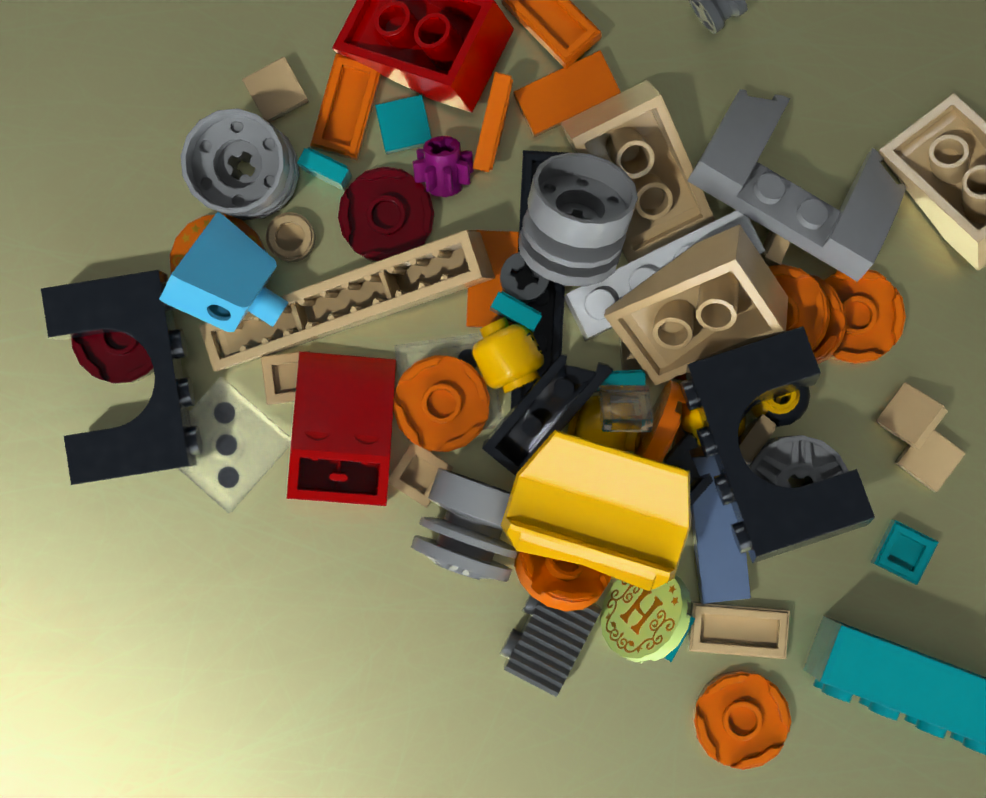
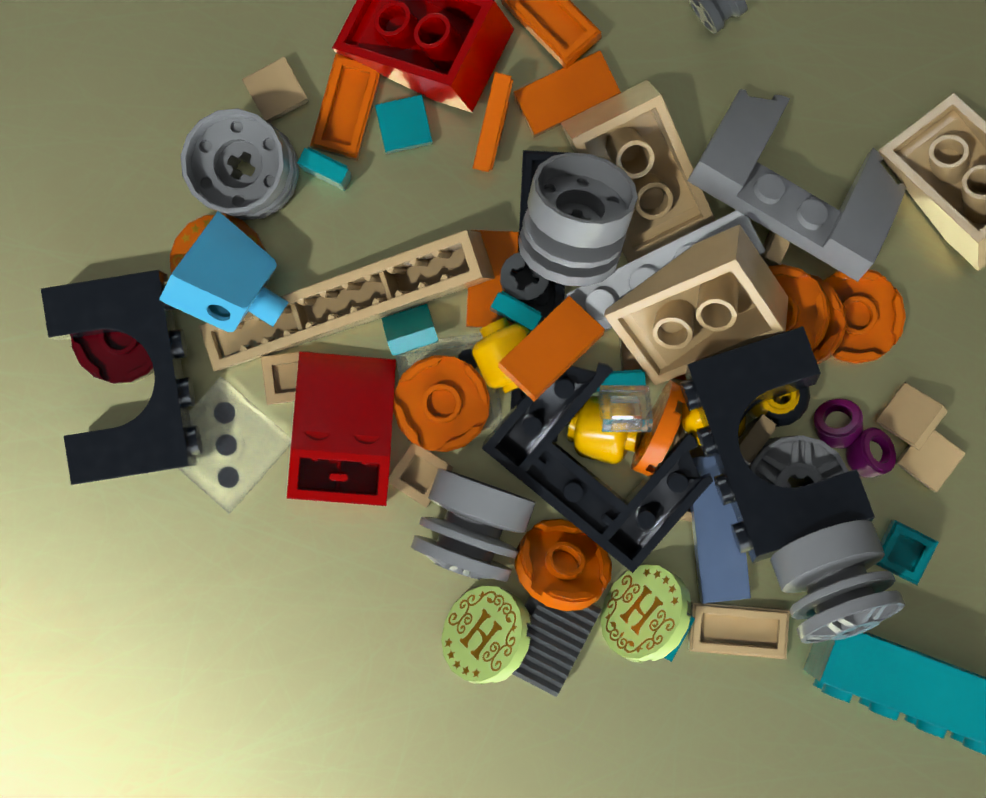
tan tile [266,212,316,262] -> none
dark red tile [338,167,435,262] -> none
magenta gear [413,136,474,197] -> none
yellow helmet [501,430,691,591] -> none
orange tile [692,670,791,770] -> none
none -> teal tile [381,304,439,355]
none -> yellowish green tile [441,585,531,685]
none -> orange tile [498,296,605,401]
none -> light grey wheel [770,520,905,644]
none -> magenta piece [814,398,863,449]
none -> magenta piece [845,427,896,478]

